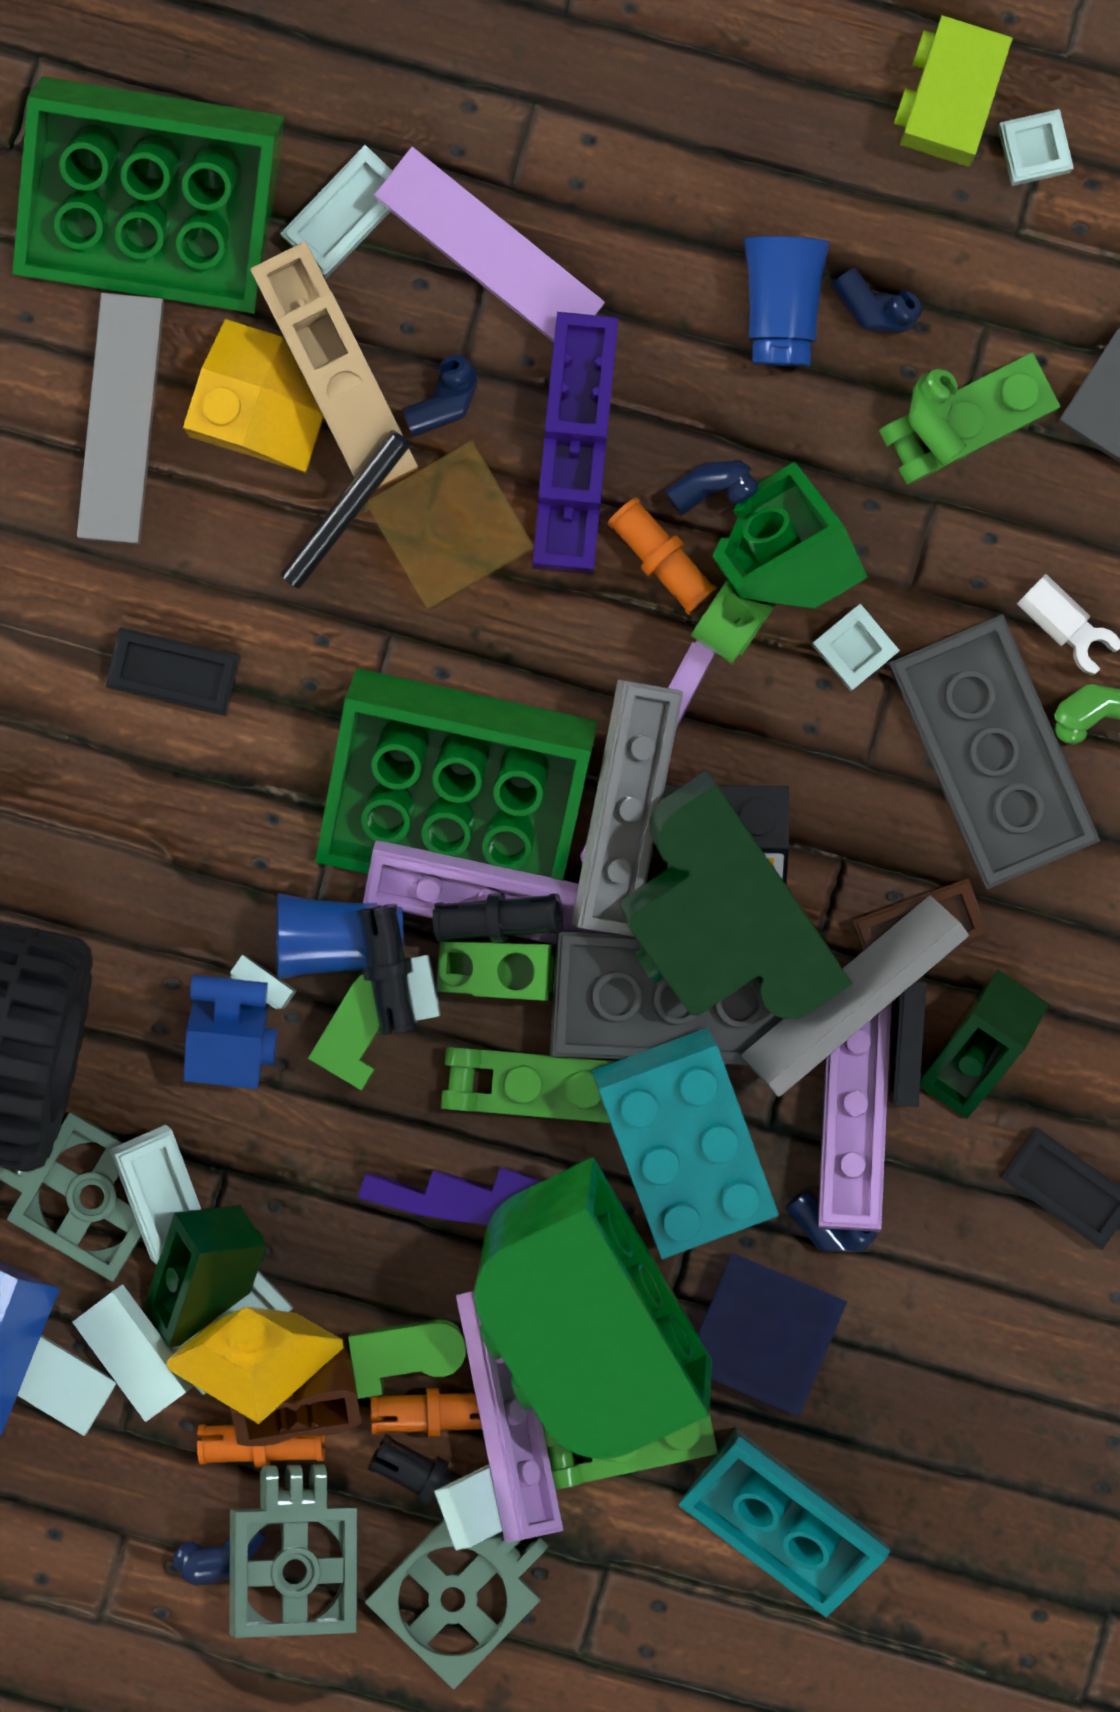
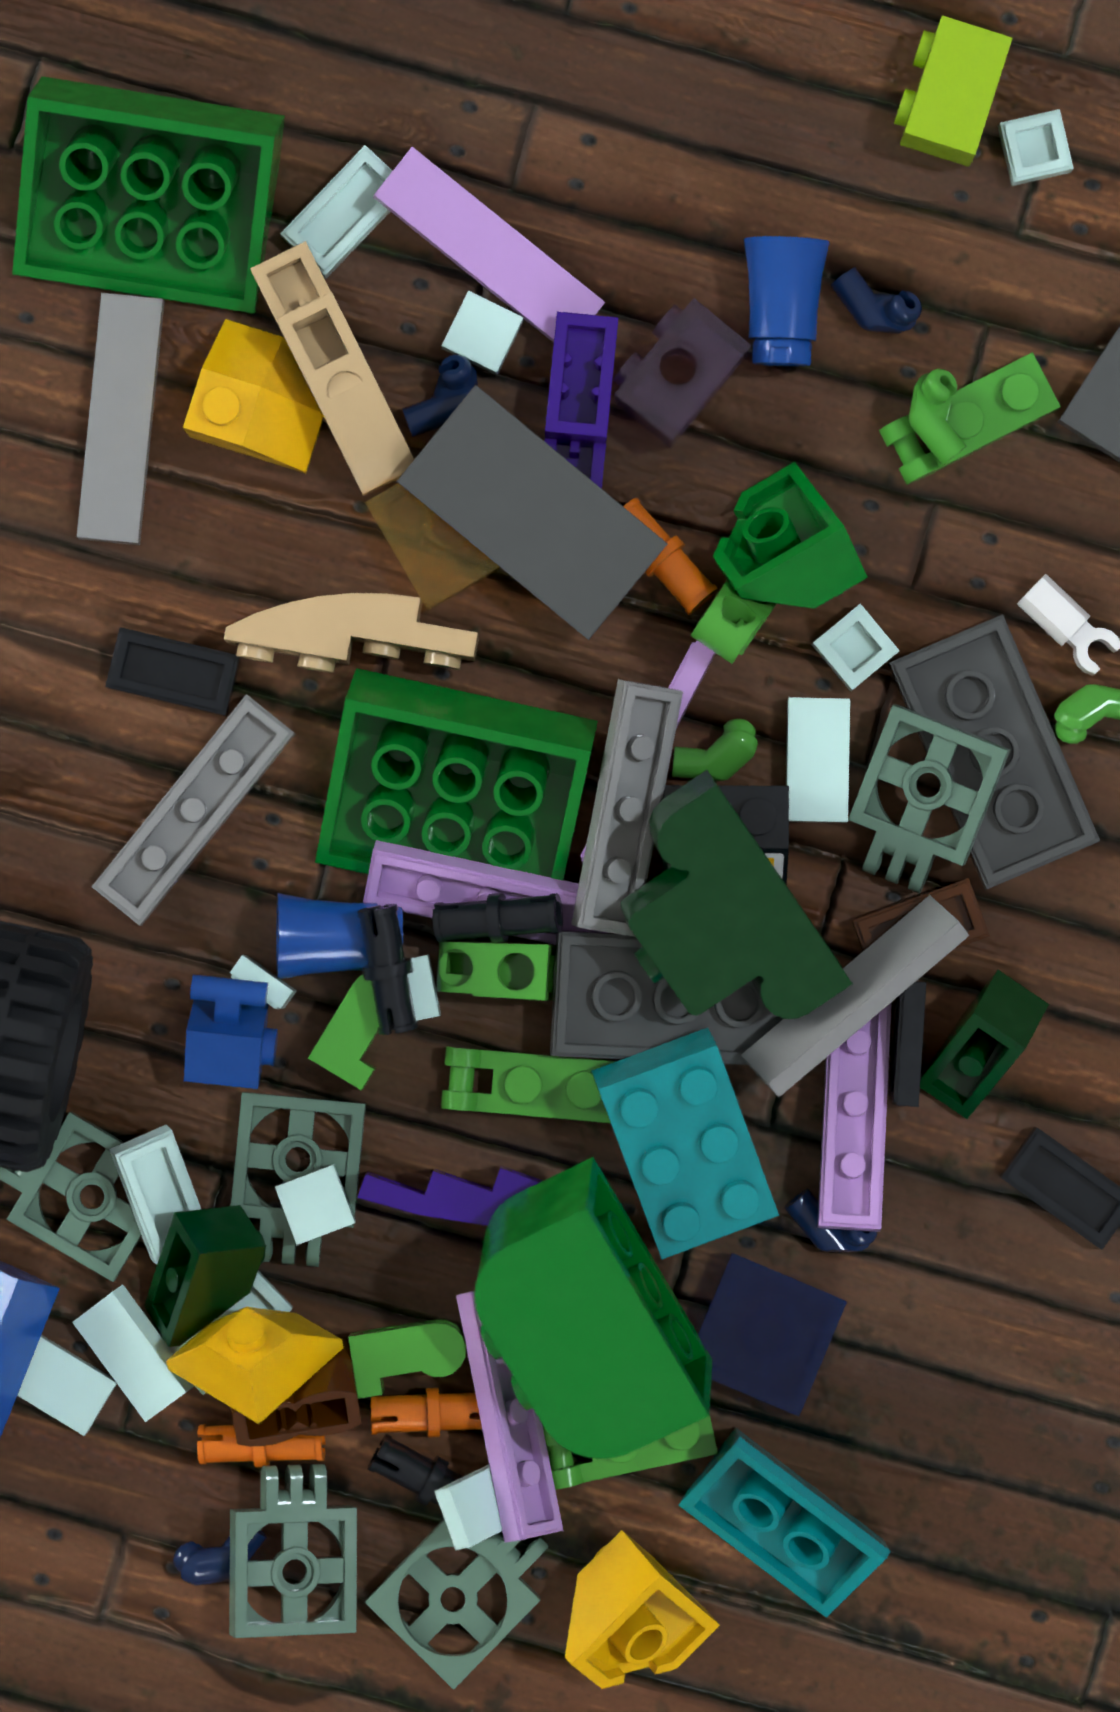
black bar [281,430,411,589] -> none
dark blue arm [664,460,758,516] -> none
none -> light grey tile [92,694,295,926]
none -> tan slope [224,593,479,673]
none -> sand green piece [231,1092,366,1267]
none -> light aqua tile [275,1164,356,1245]
none -> dark grey tile [397,385,668,640]
none -> light aqua tile [441,291,524,375]
none -> yellow slope [565,1530,720,1689]
none -> clear purple brick [613,298,751,449]
none -> bright green arm [672,718,758,781]
none -> light aqua tile [786,697,850,823]
none -> sand green piece [848,704,1011,894]

